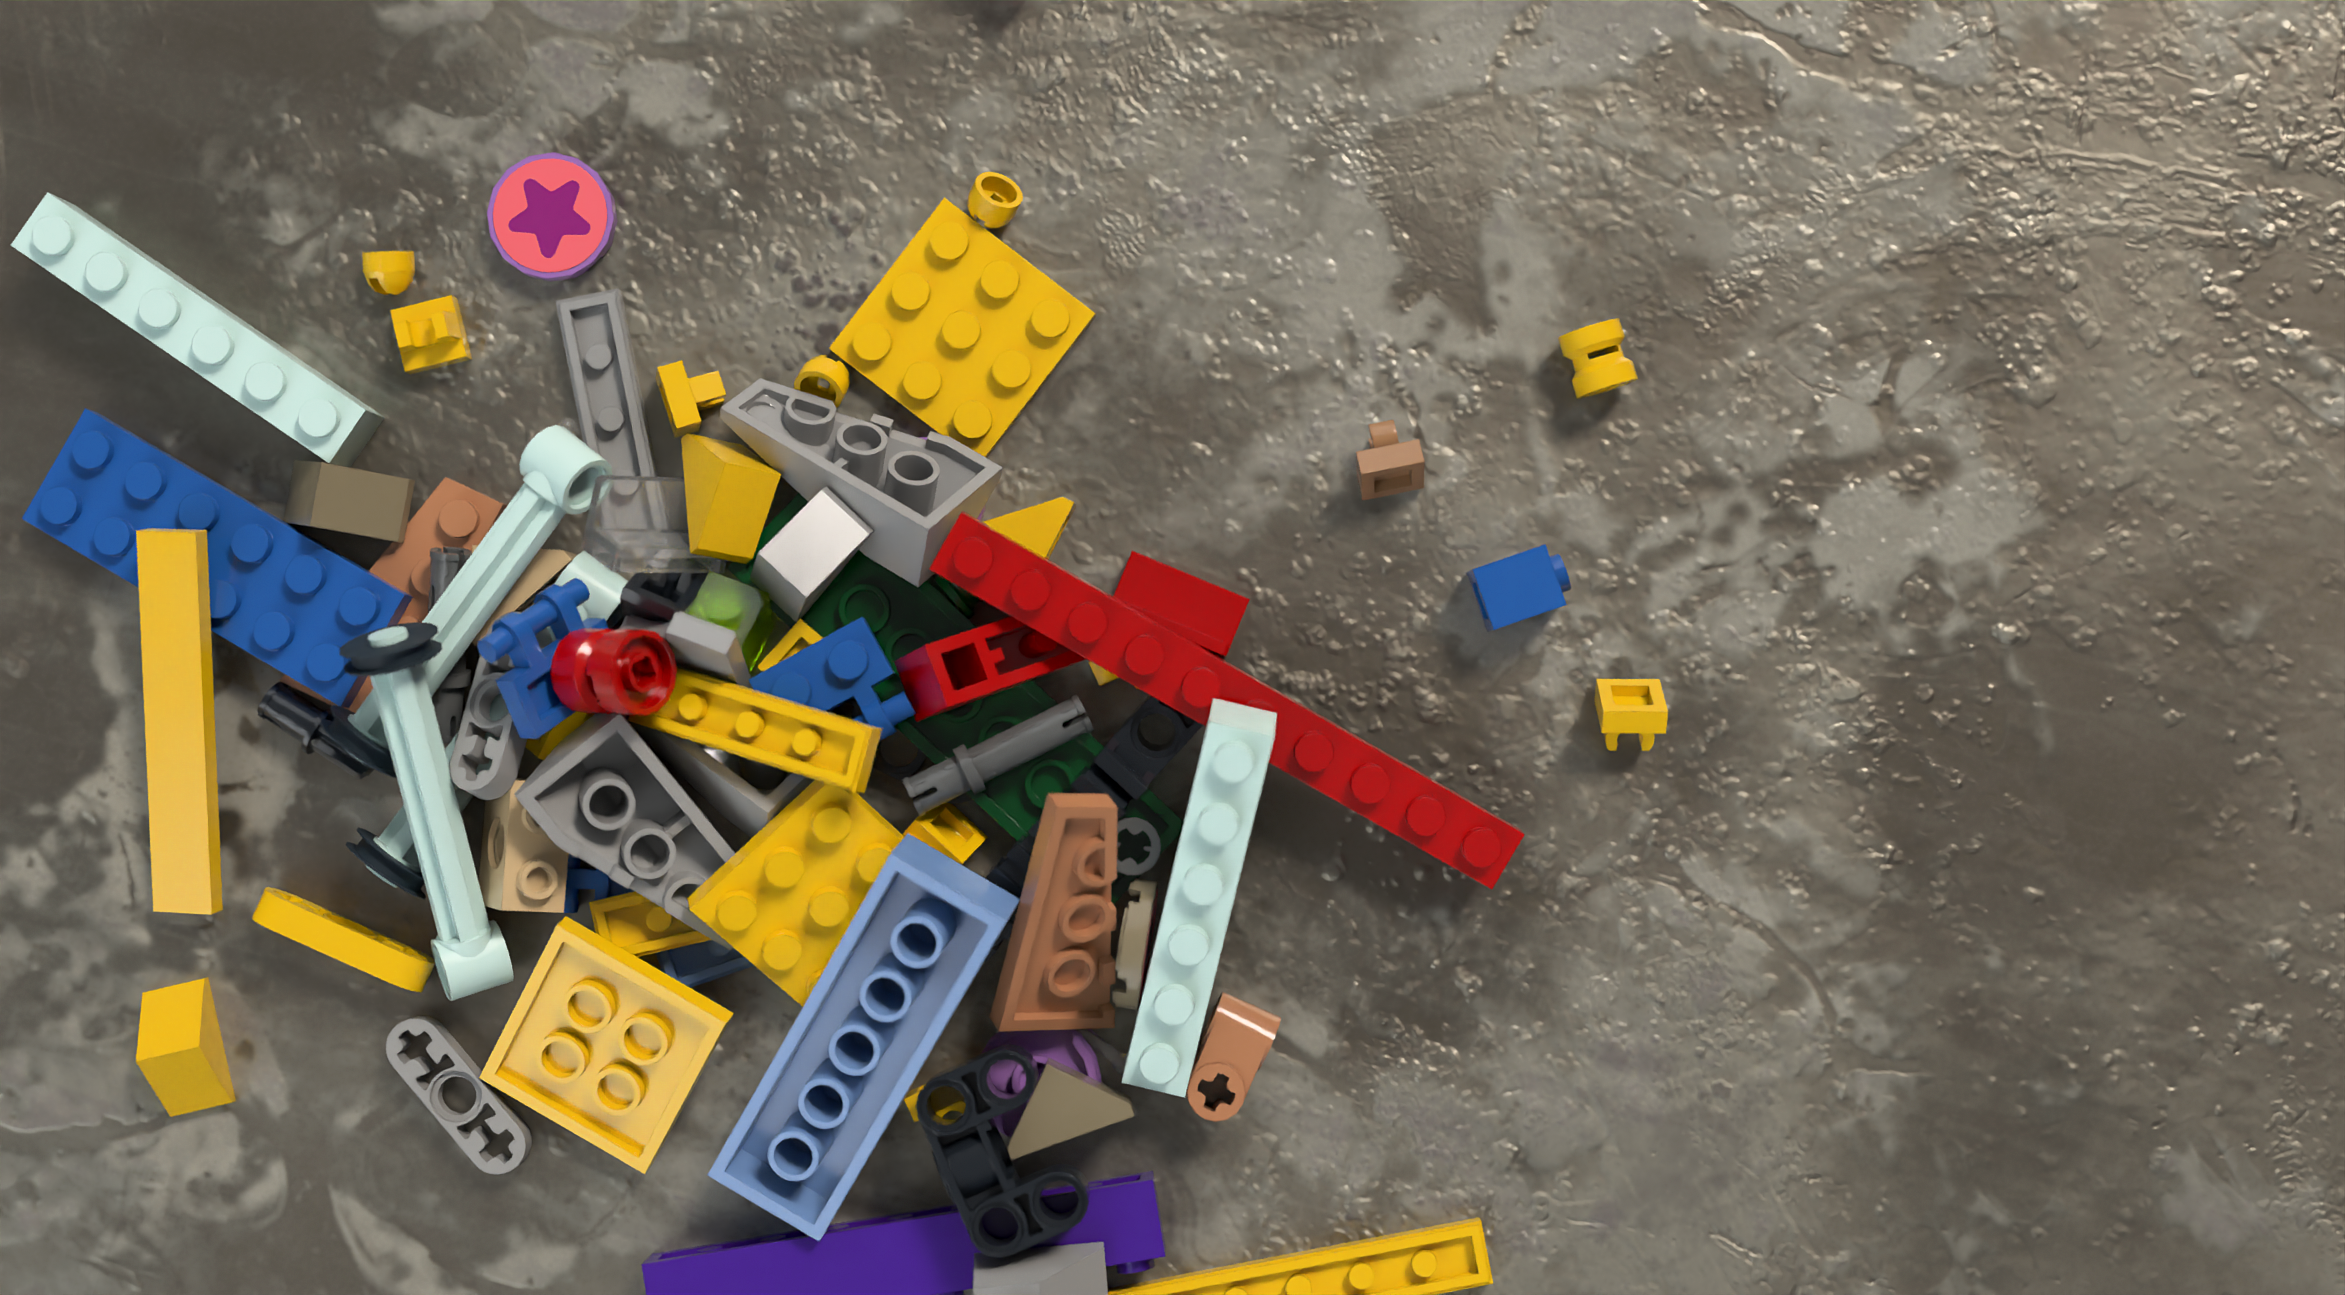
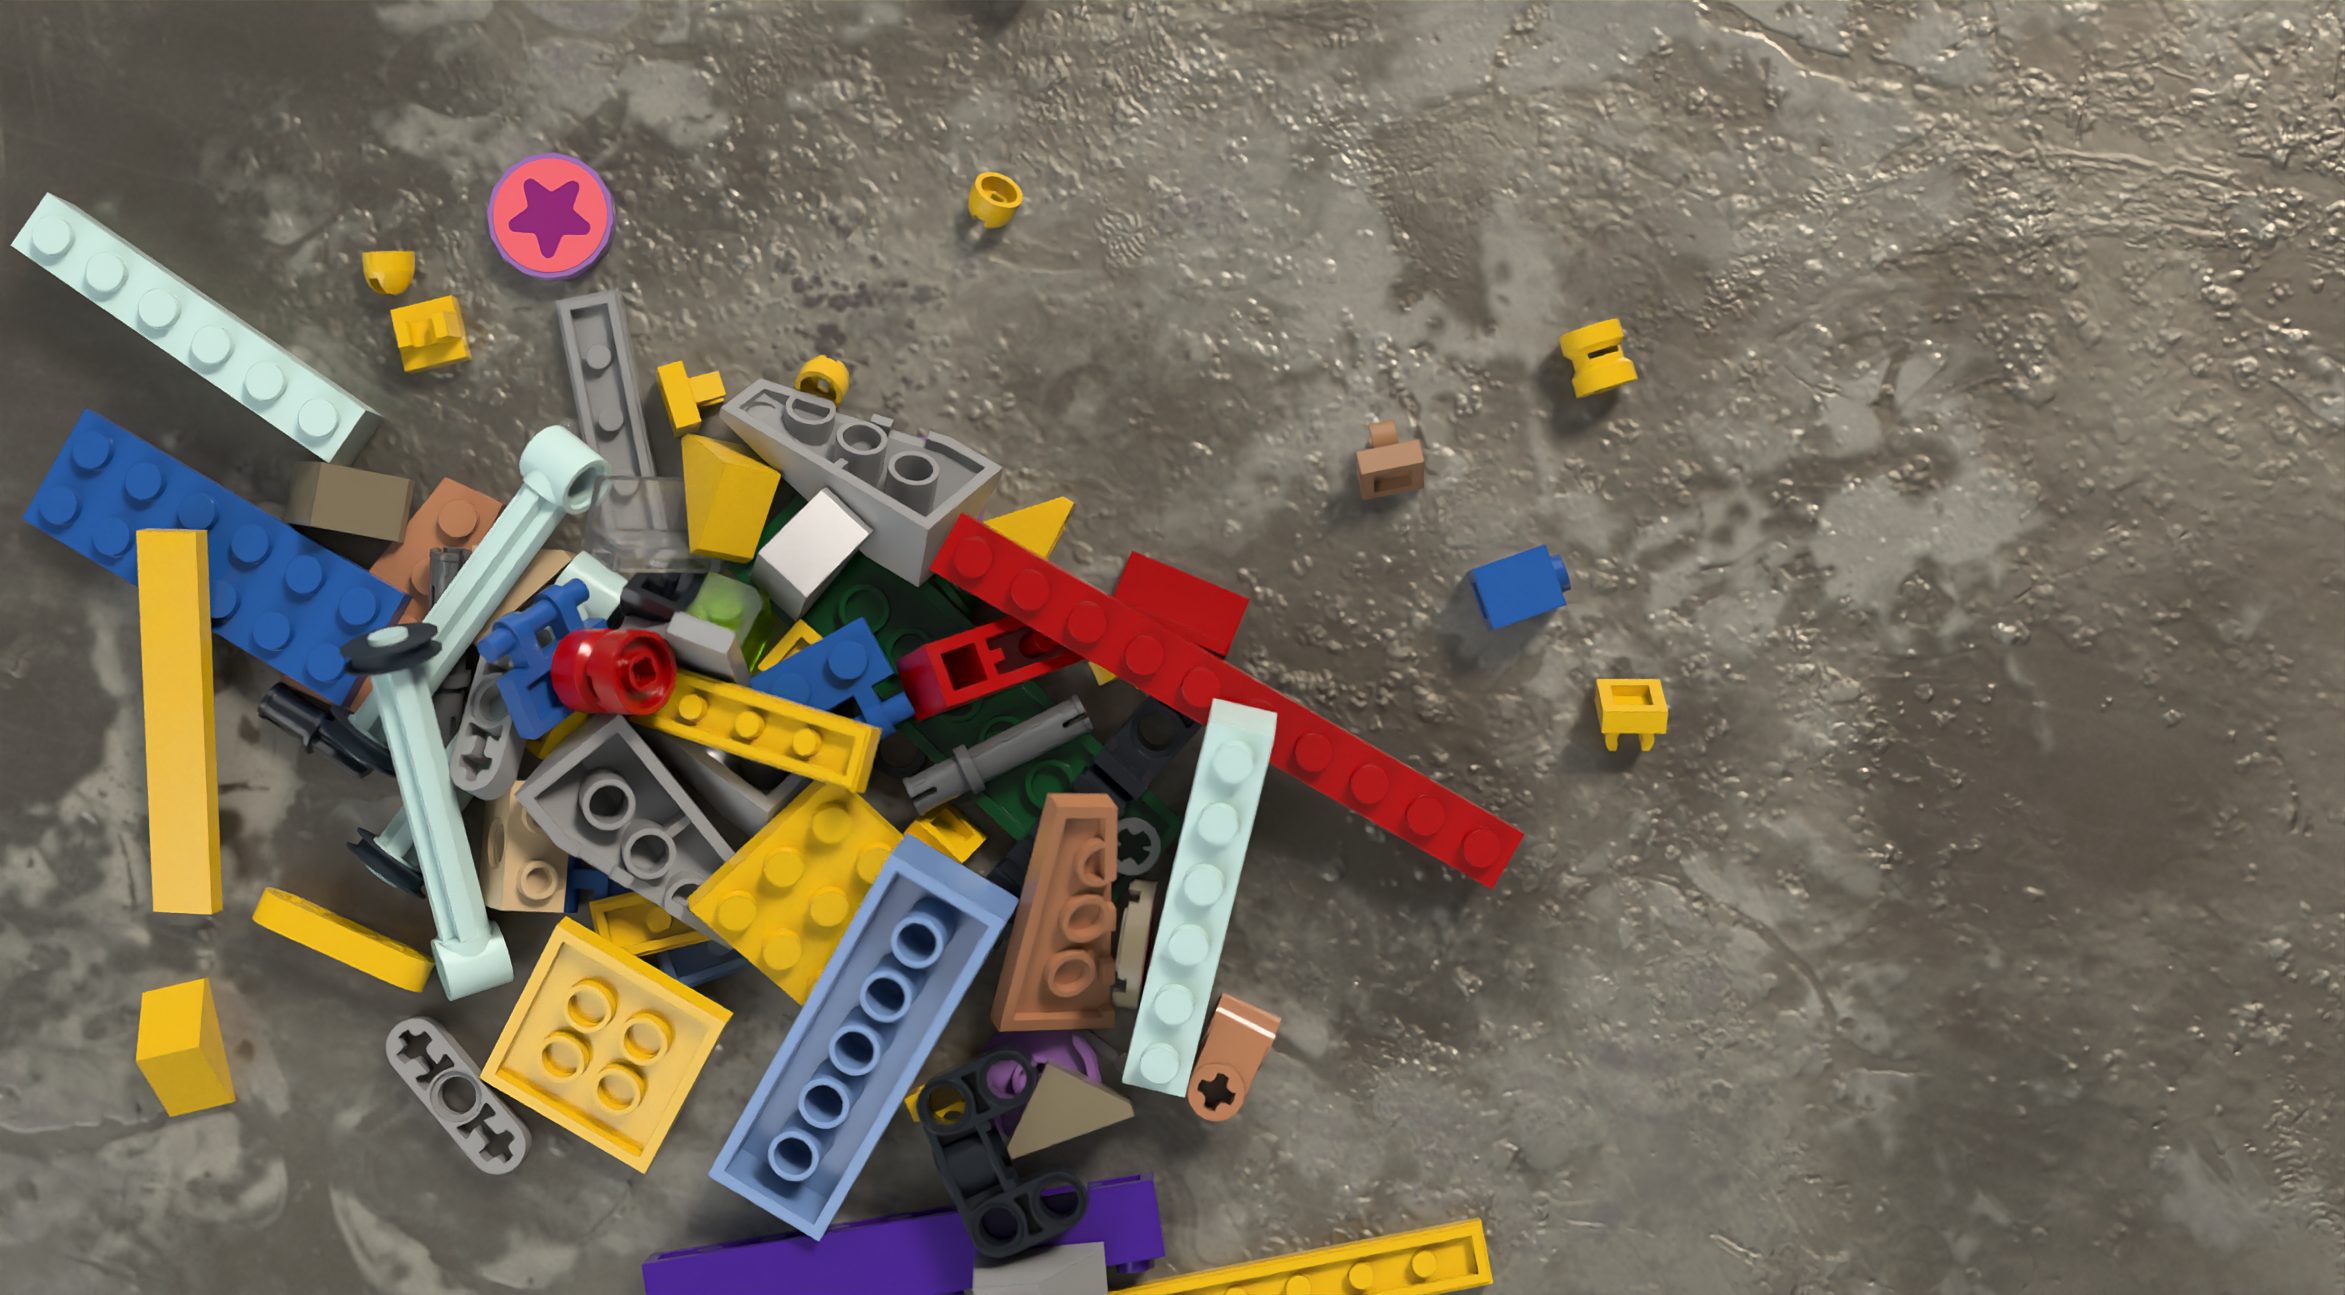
yellow plate [829,197,1096,458] -> none

